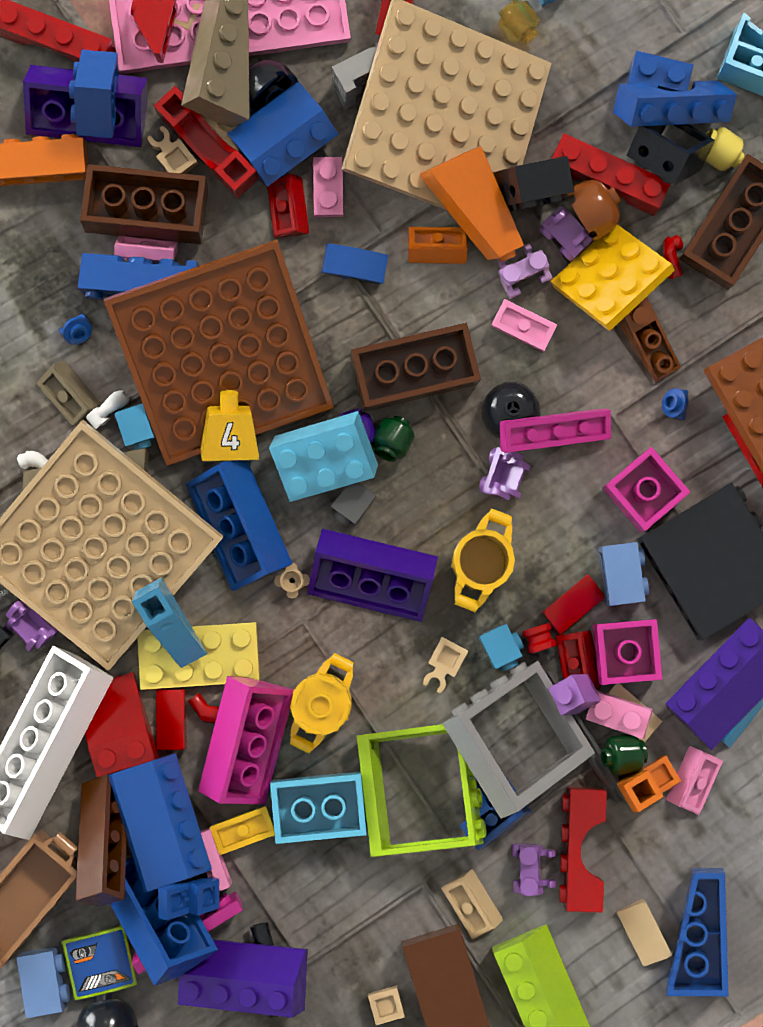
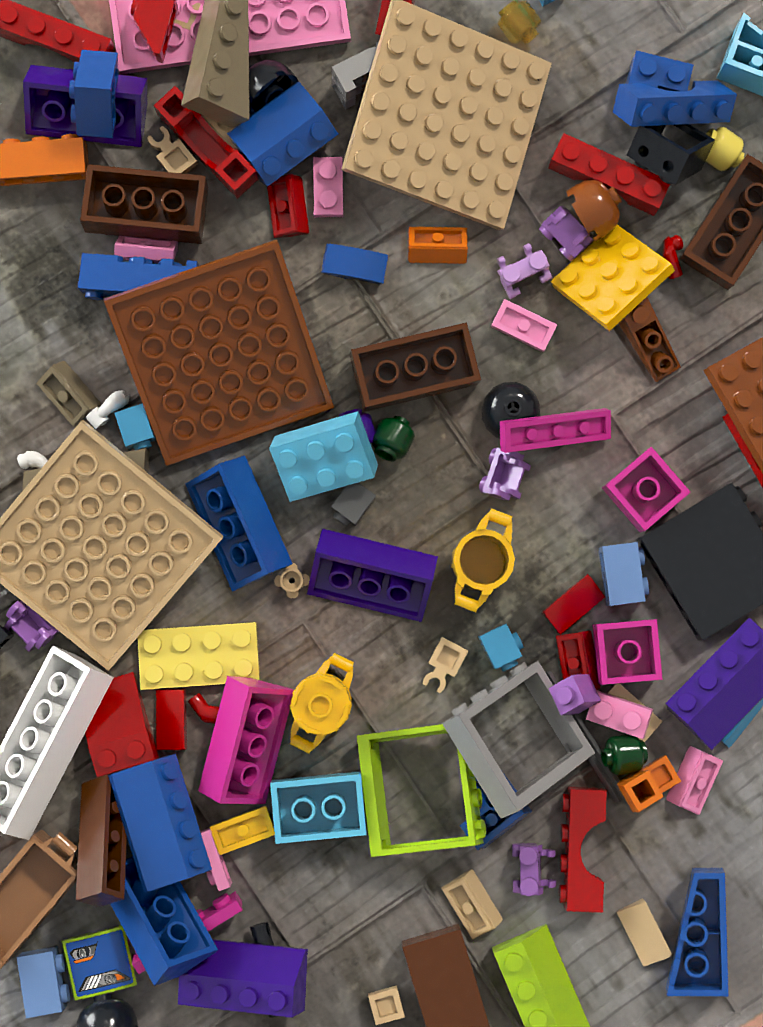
blue plate [59,313,92,345] -> none
dark azure slope [132,577,207,668] -> none
blue slope [158,878,219,920] -> none
yellow torso [200,390,259,461] -> none
orange slope [420,146,524,262] -> none
black piece [493,156,574,212] -> none
red wheel [522,622,557,654] -> none
blue plate [662,388,688,420] -> none

